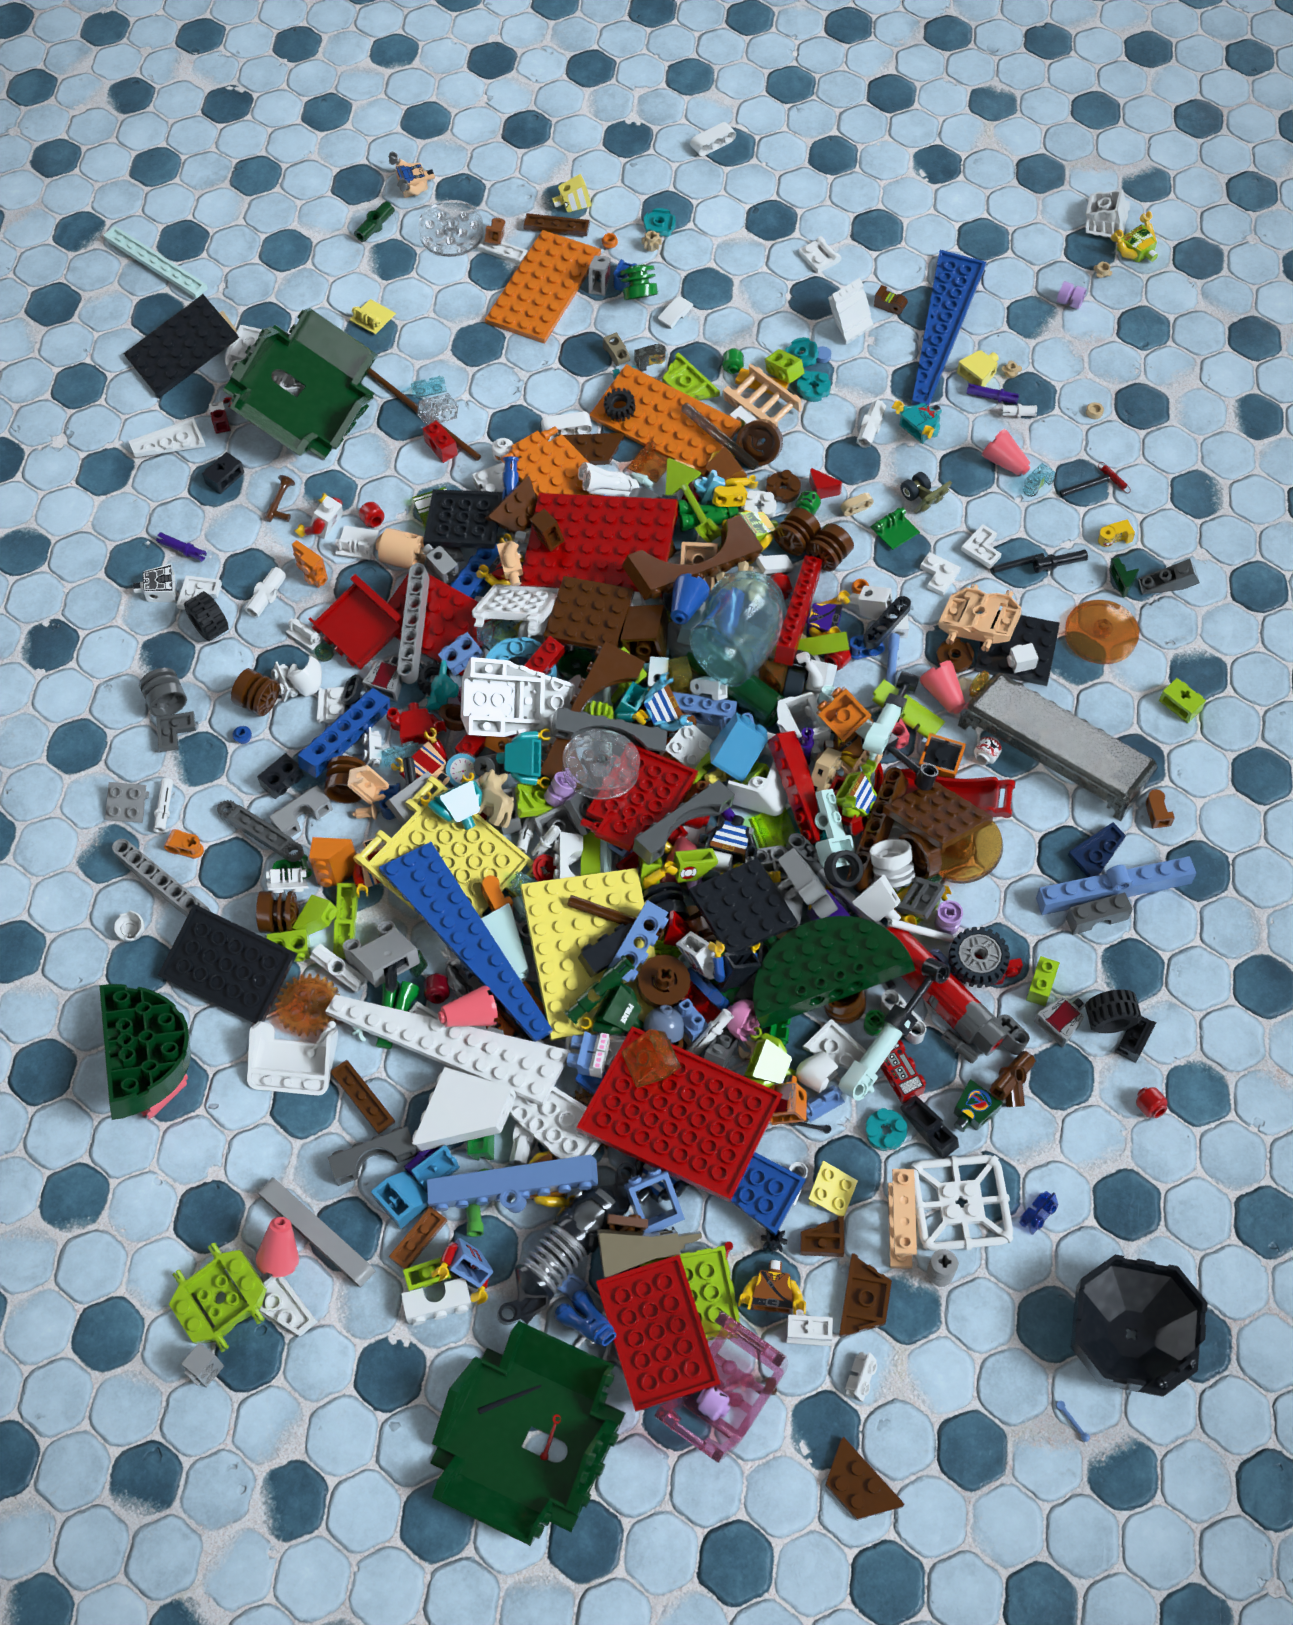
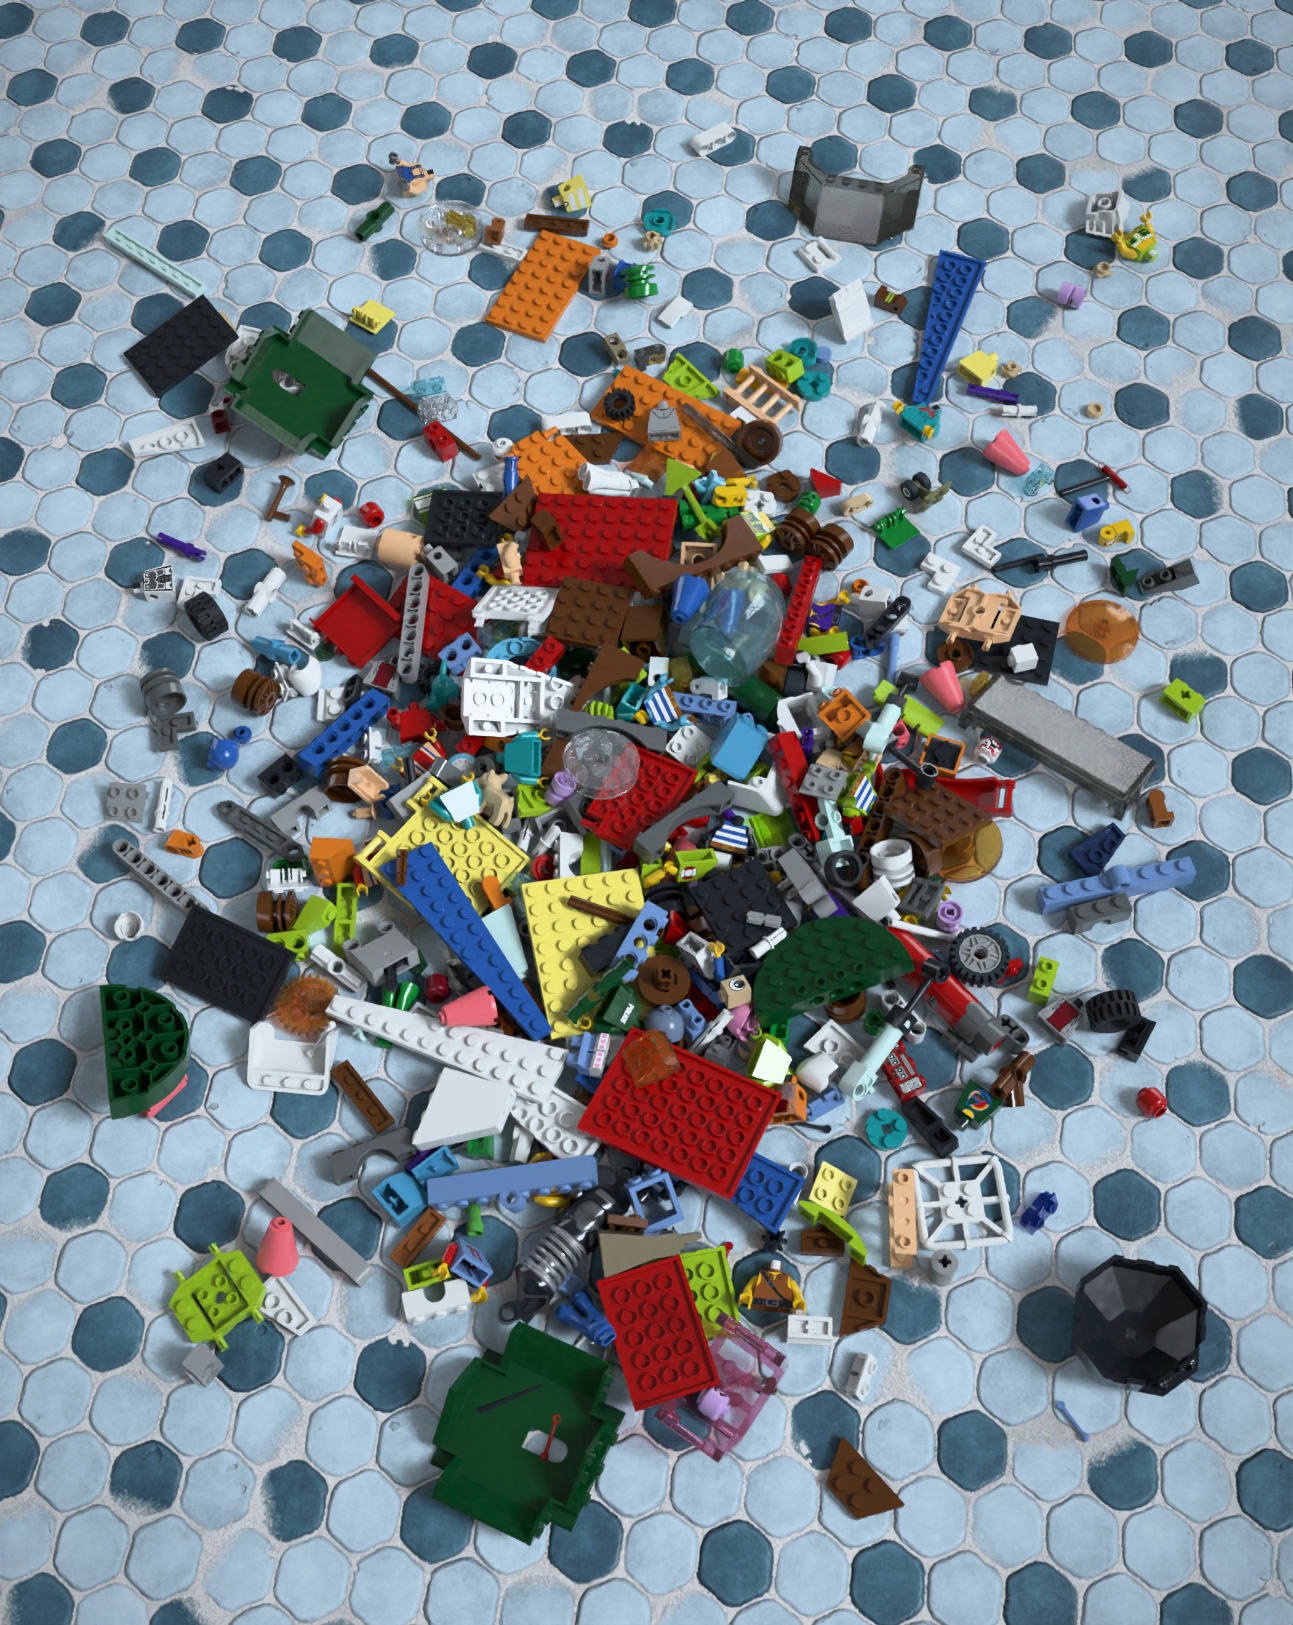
none -> blue helmet [207,738,239,771]
none -> dark azure piece [251,636,301,664]
none -> reddish brown axle [395,849,408,886]
none -> dark grey piece [428,756,465,789]
none -> clear yellow piece [445,210,477,238]
none -> light grey torso [647,401,682,442]
none -> tan brick [718,975,751,1009]
none -> light grey piece [746,911,782,928]
none -> white axle [749,927,787,959]
none -> clear smoke windscreen [788,145,926,247]
none -> lime slope [797,1200,868,1266]
none -> light grey hinge [799,764,848,802]
none -> blue torso [1066,494,1109,533]

